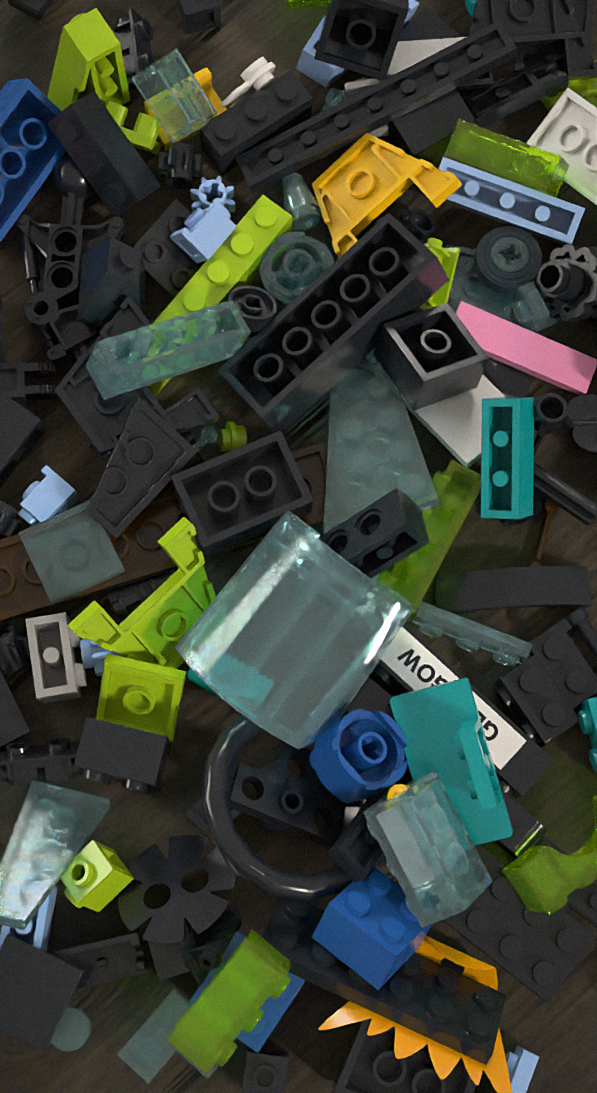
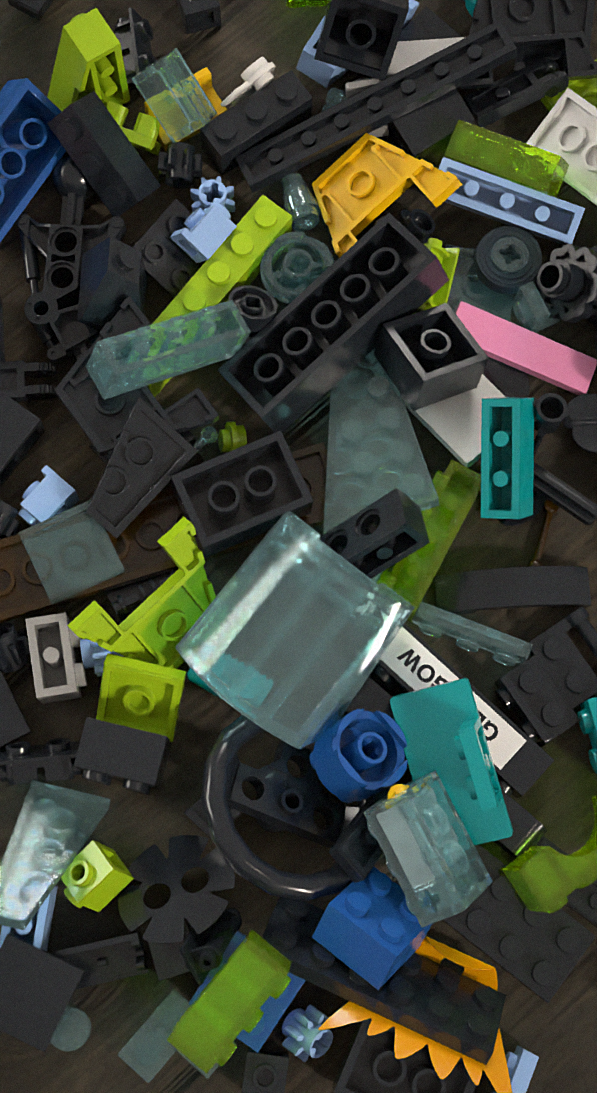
none -> light blue gear [282,1004,333,1062]

